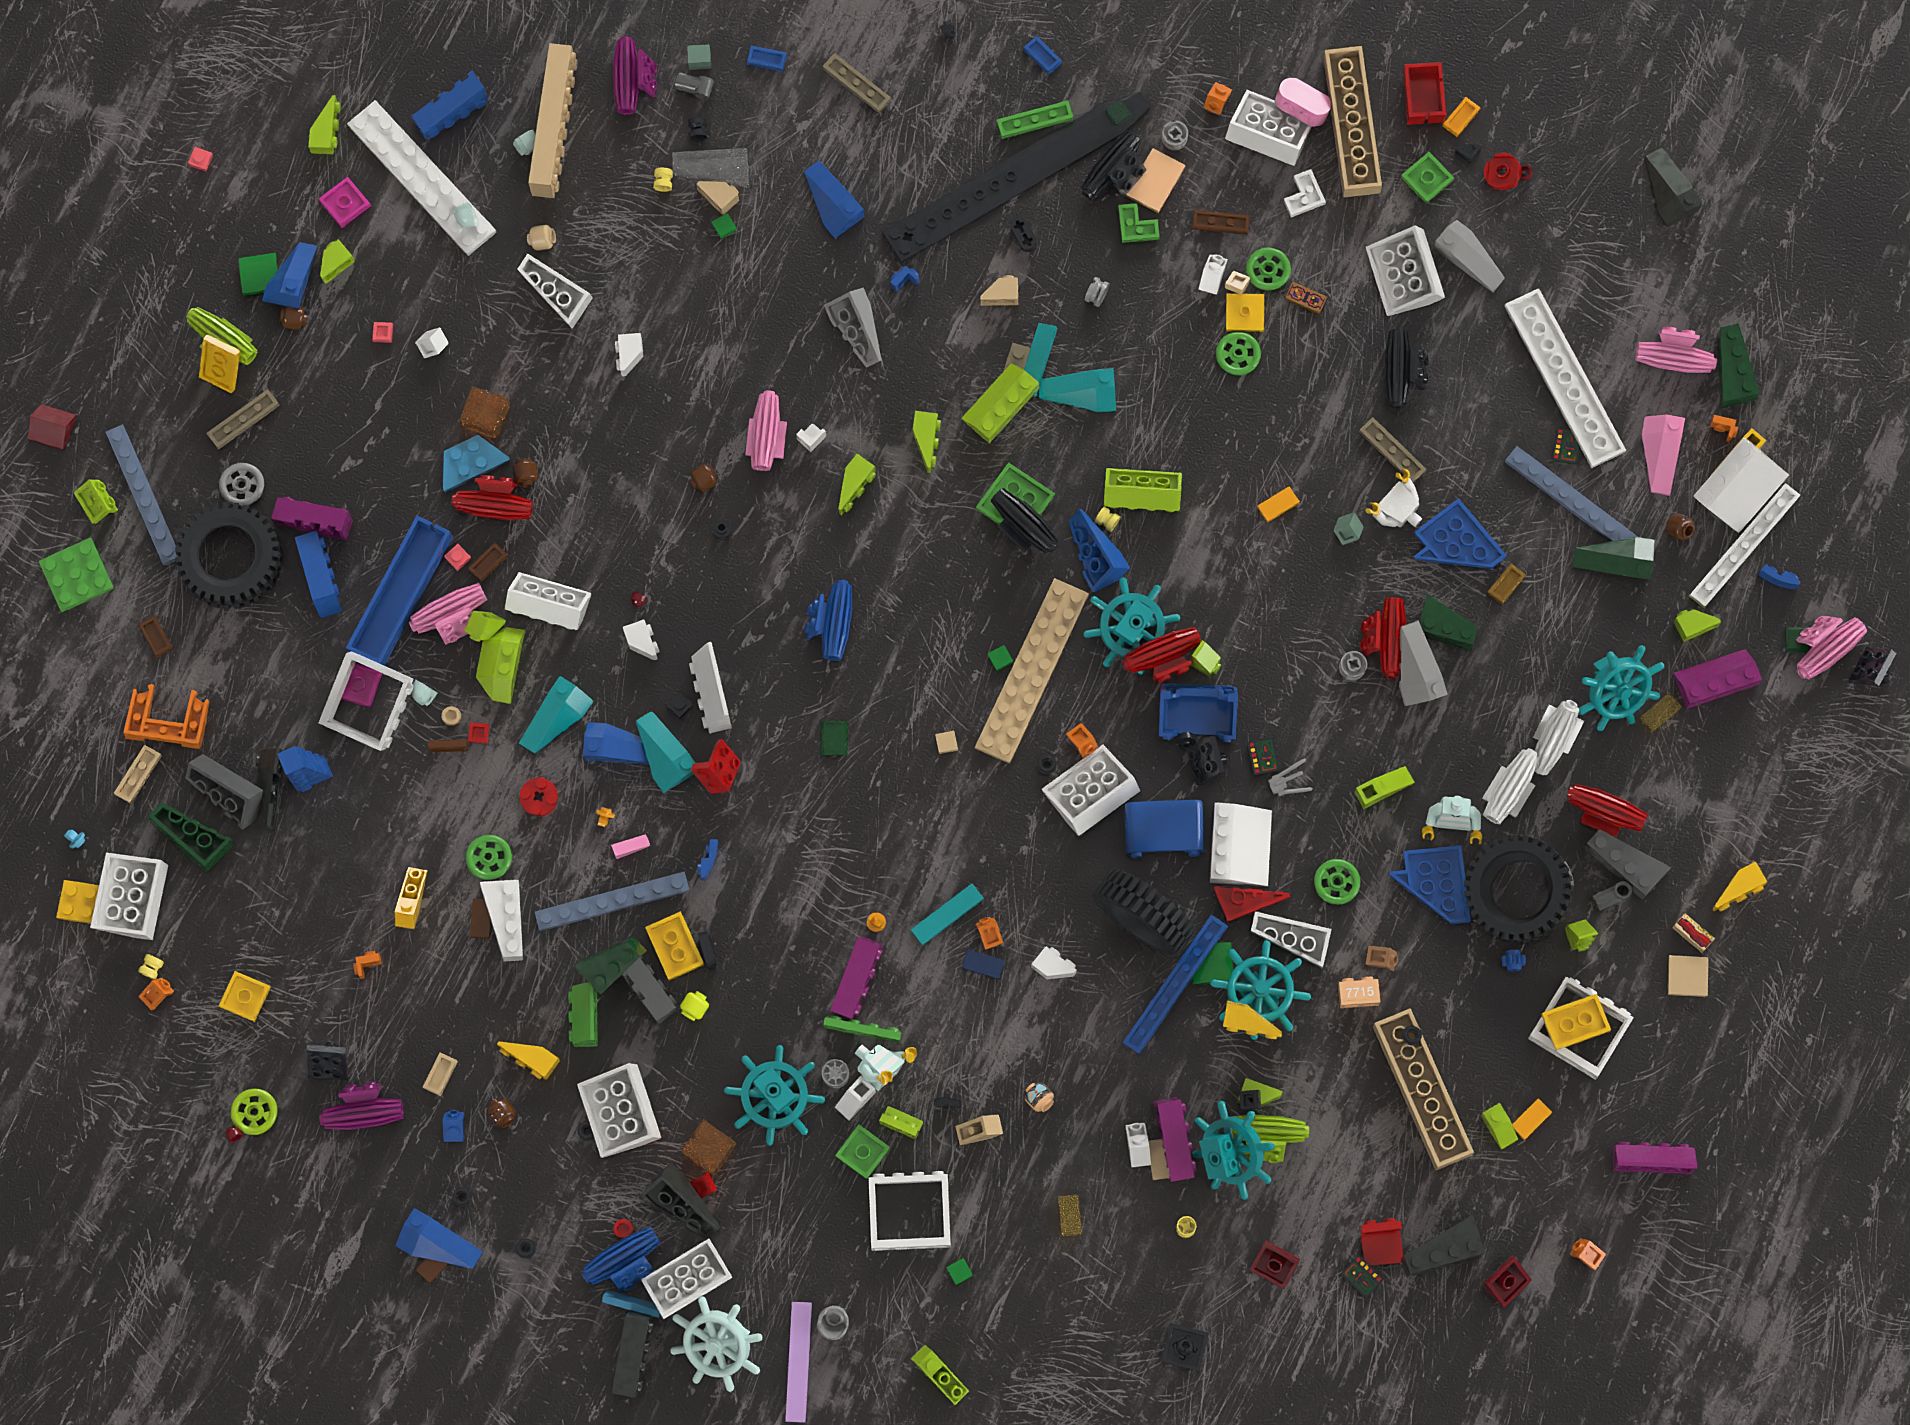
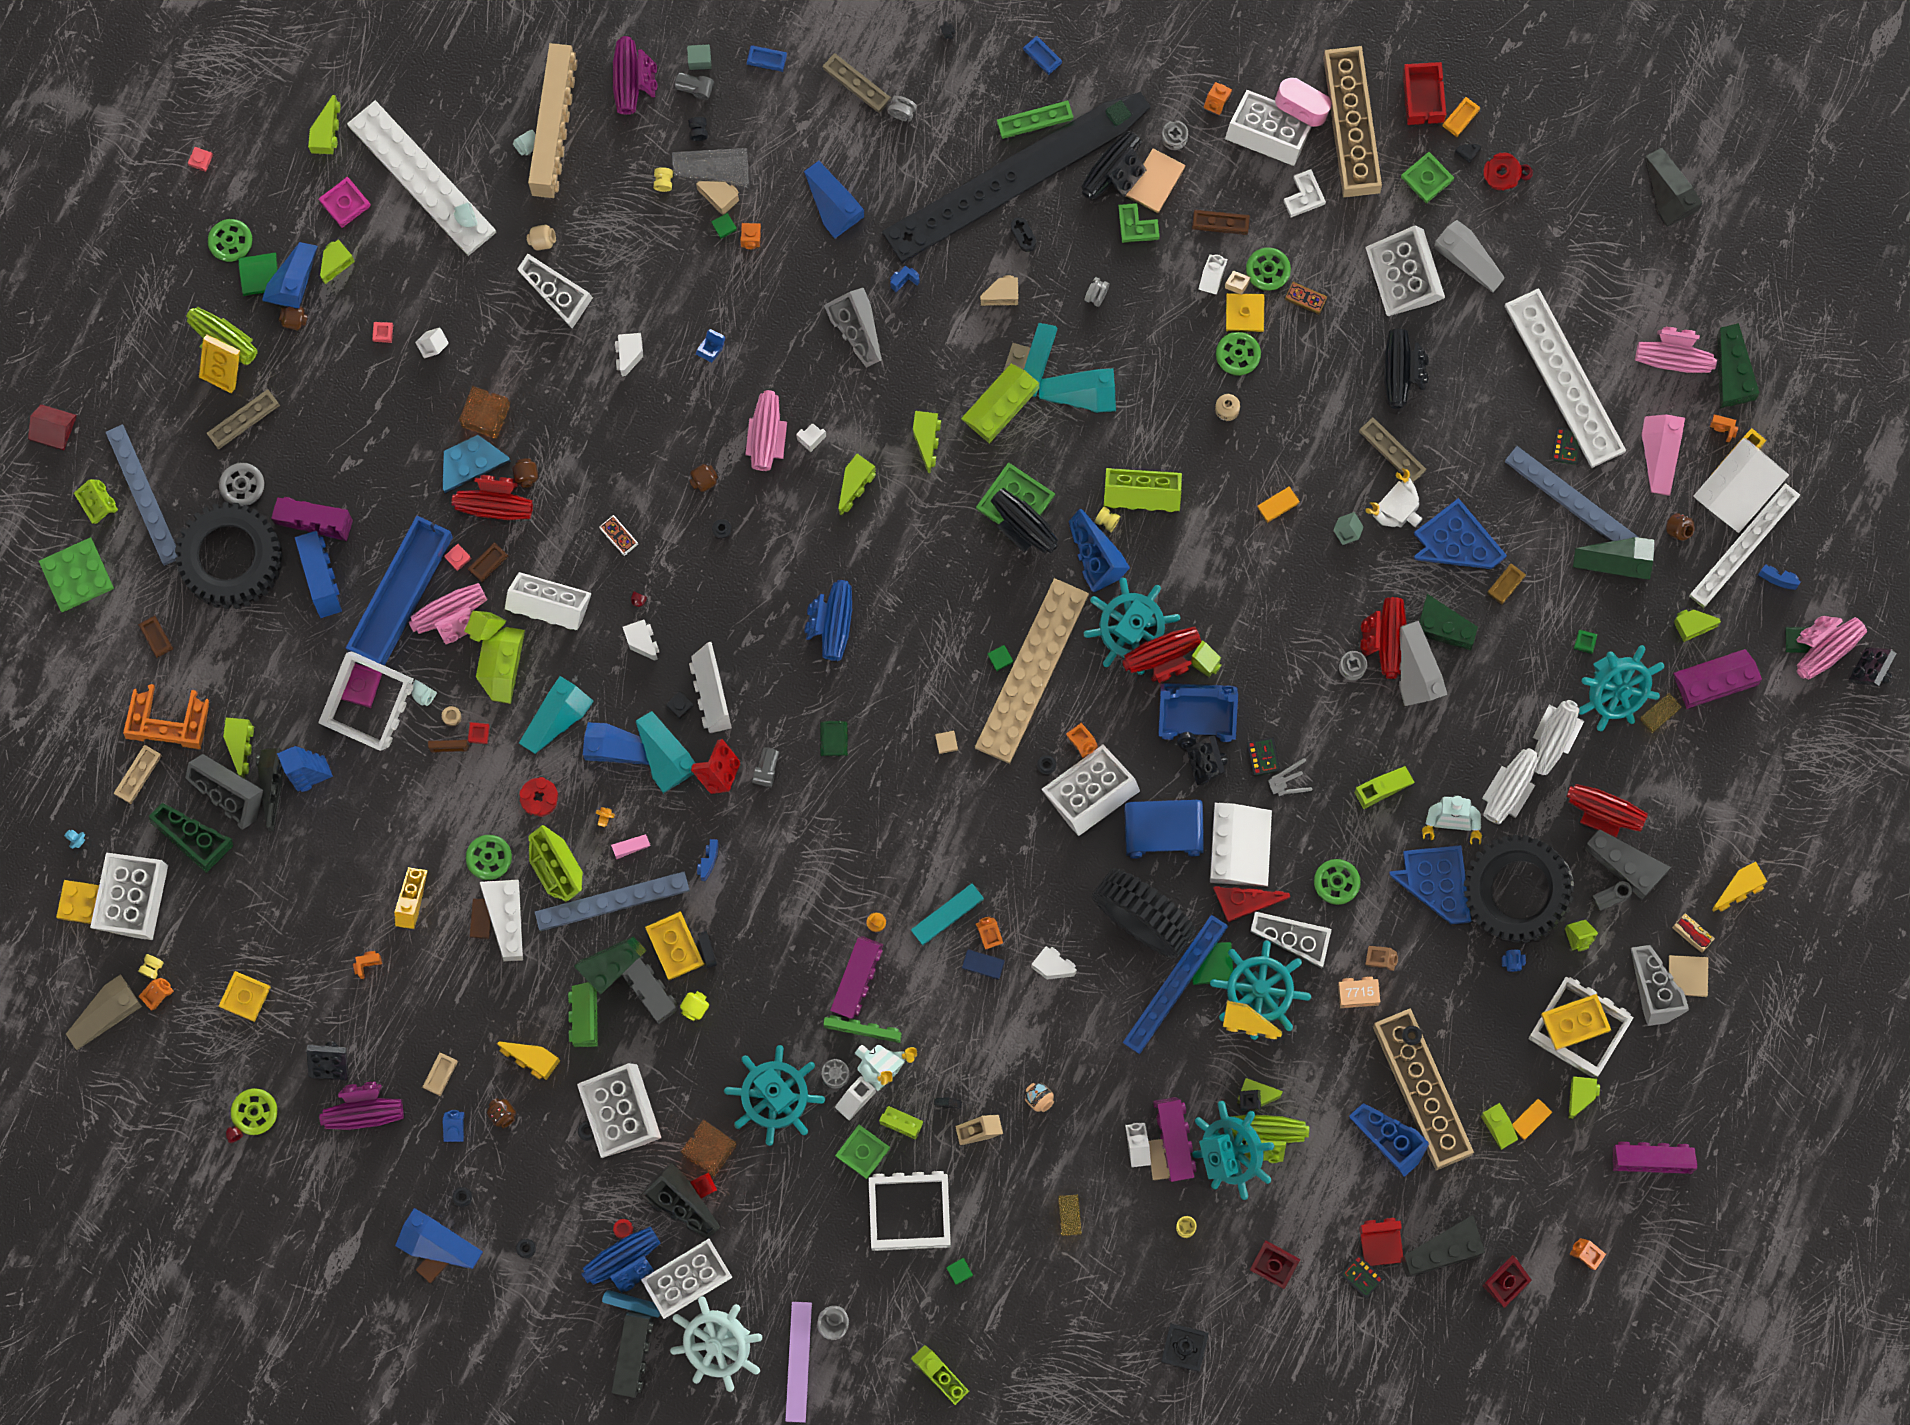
blue wedge [412,70,488,140] -> none
none -> dark tan wedge [66,974,142,1050]
none -> bright green plate [208,219,252,262]
none -> lime slope [223,718,254,779]
none -> lime wedge [529,825,583,901]
none -> tile [599,515,638,556]
none -> blue bracket [696,329,725,363]
none -> orange bracket [741,223,761,249]
none -> dark grey piece [752,747,779,788]
none -> light grey wheel [887,96,917,121]
none -> tan head [1215,394,1240,421]
none -> blue wedge [1349,1103,1429,1177]
none -> lime slope [1569,1077,1600,1119]
none -> green tile [1574,630,1598,654]
none -> light grey wedge [1631,945,1689,1026]

